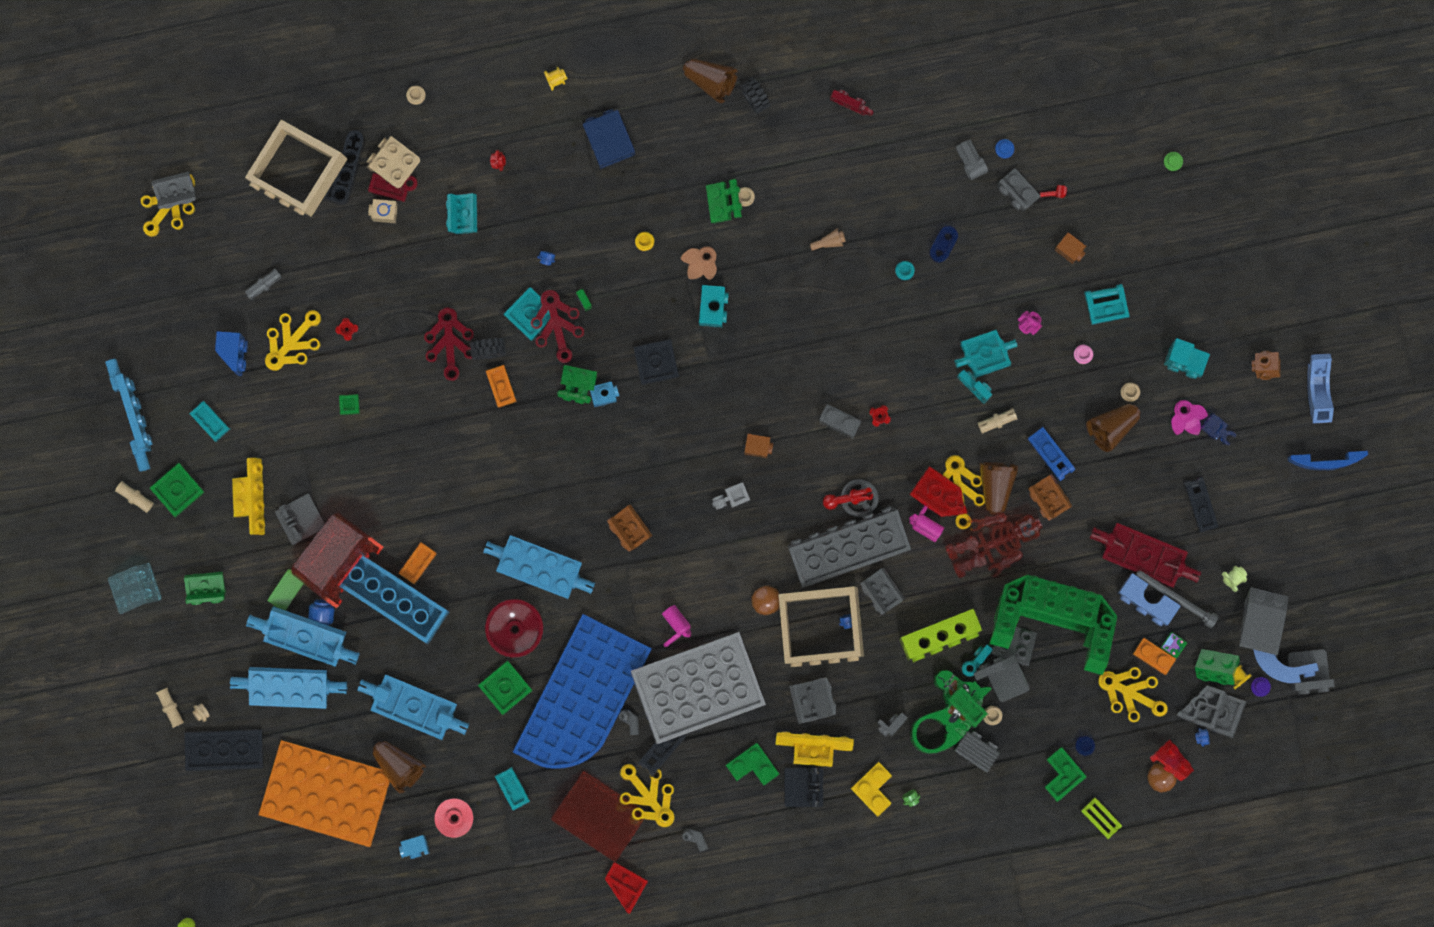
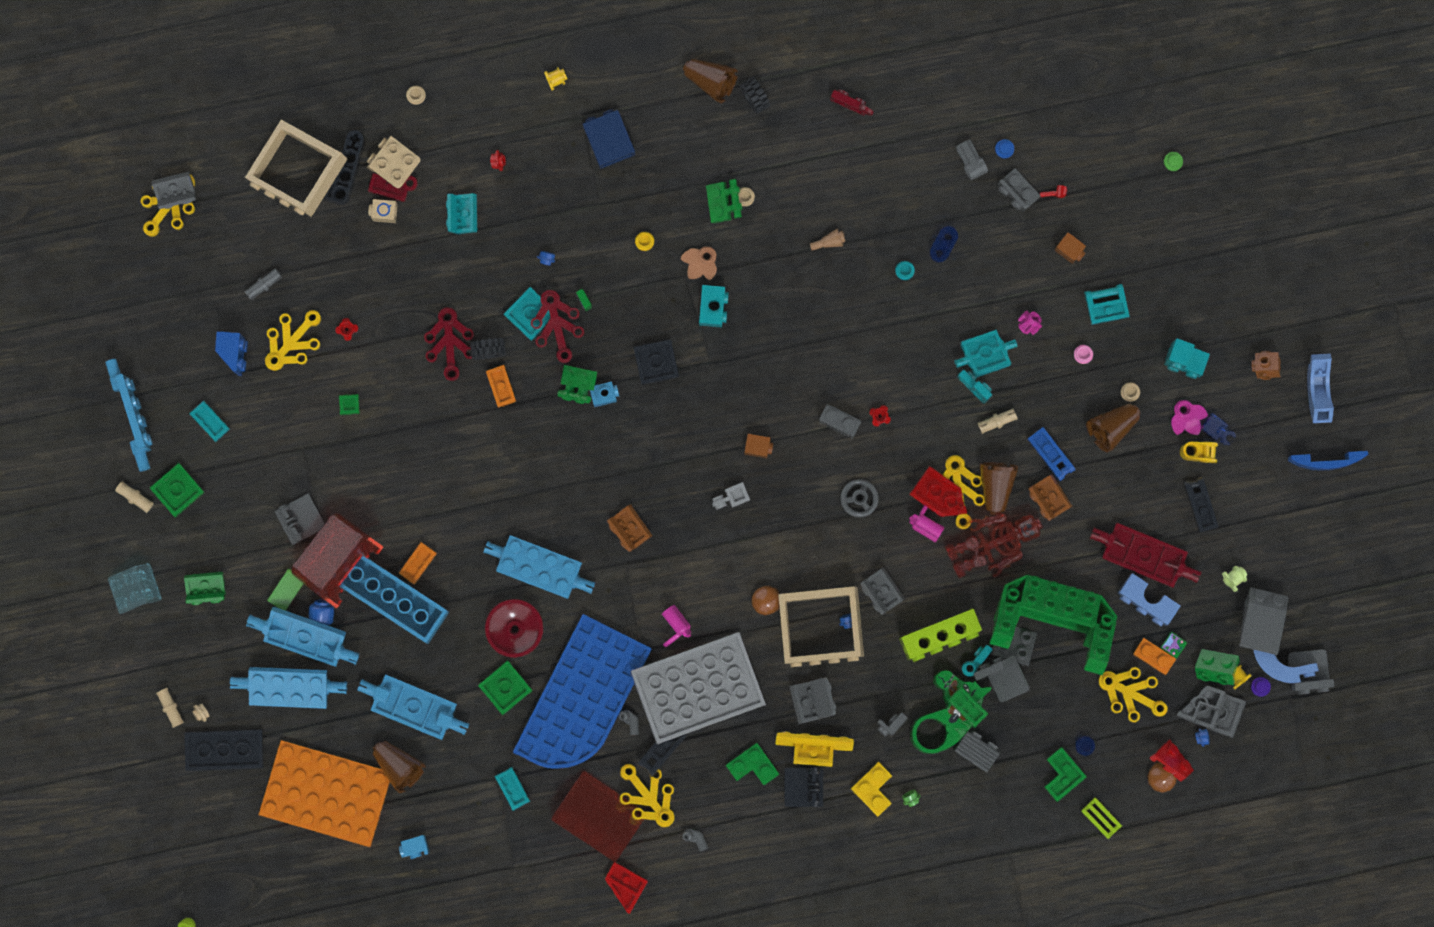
yellow bracket [232,458,265,535] -> none
coral dish [435,799,473,838] -> none
dark grey bracket [787,506,911,588] -> none
red pin [823,488,873,510] -> none
tan plate [984,706,1002,725] -> none
dark grey piece [1136,571,1219,629] -> none
none -> yellow piece [1180,442,1218,463]

